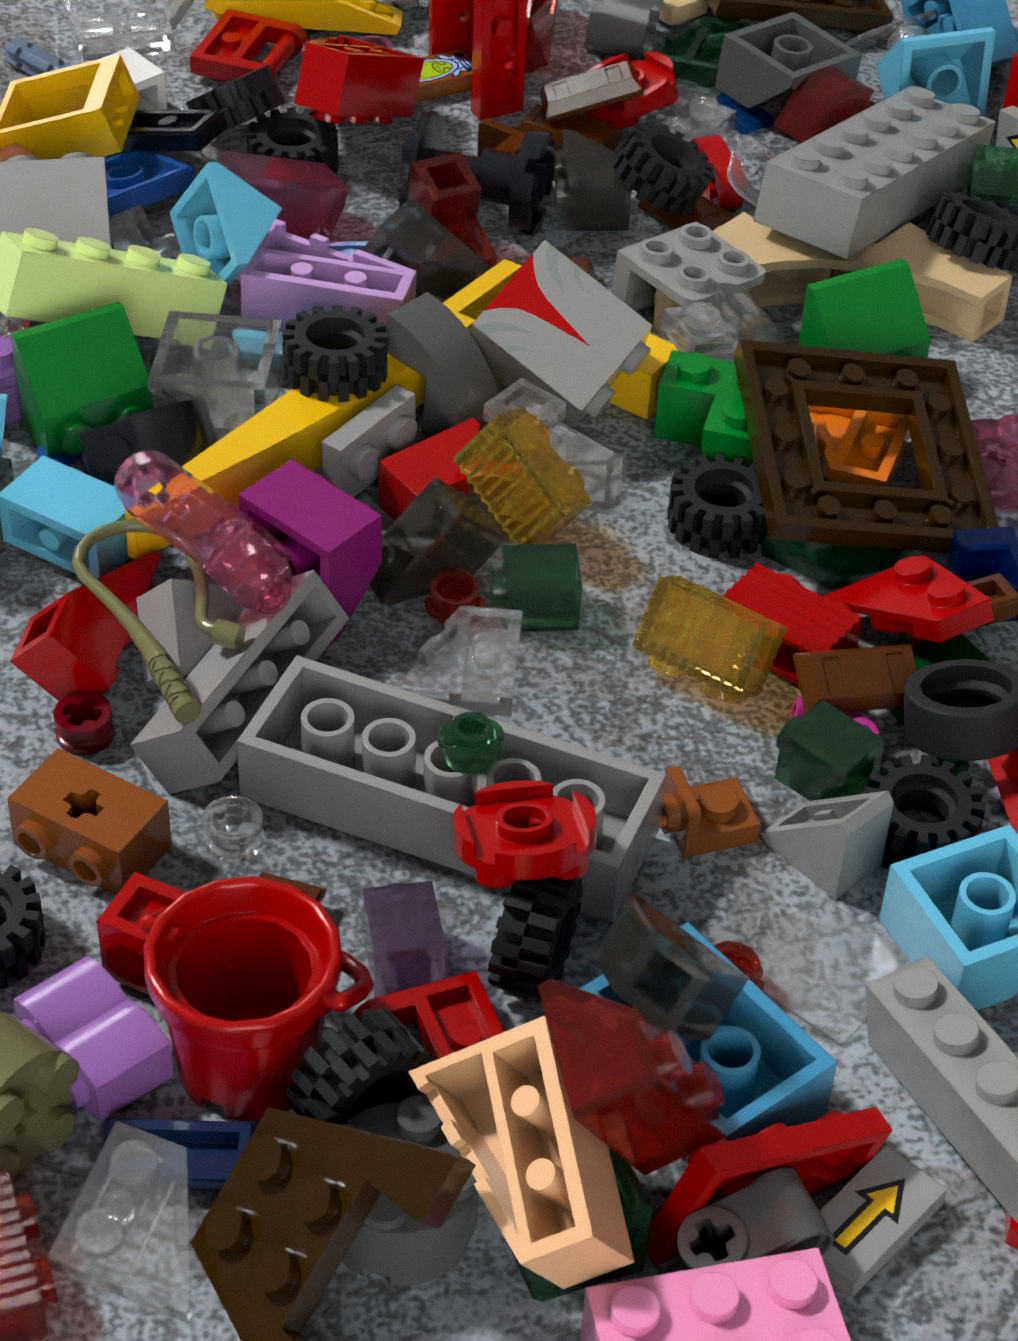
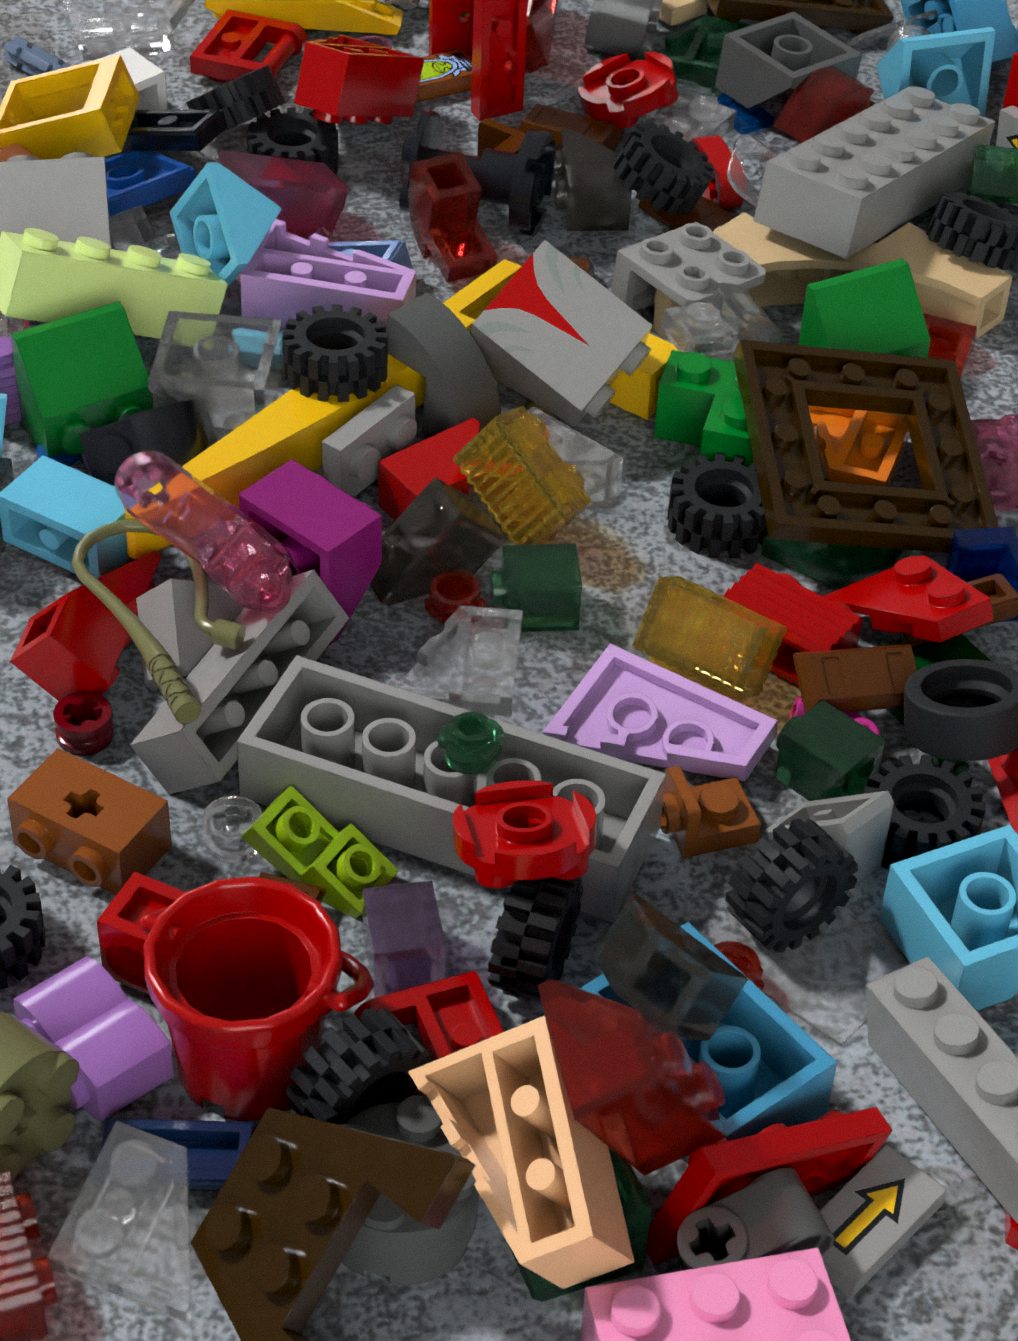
clear smoke slope [362,197,491,303] -> none
clear tile [483,378,566,446] -> none
tile [540,60,643,122] -> none
none -> lime slope [241,785,399,919]
none -> lavender wing [543,643,778,781]
none -> black tyre [725,819,858,953]
none -> clear red slope [923,313,977,378]

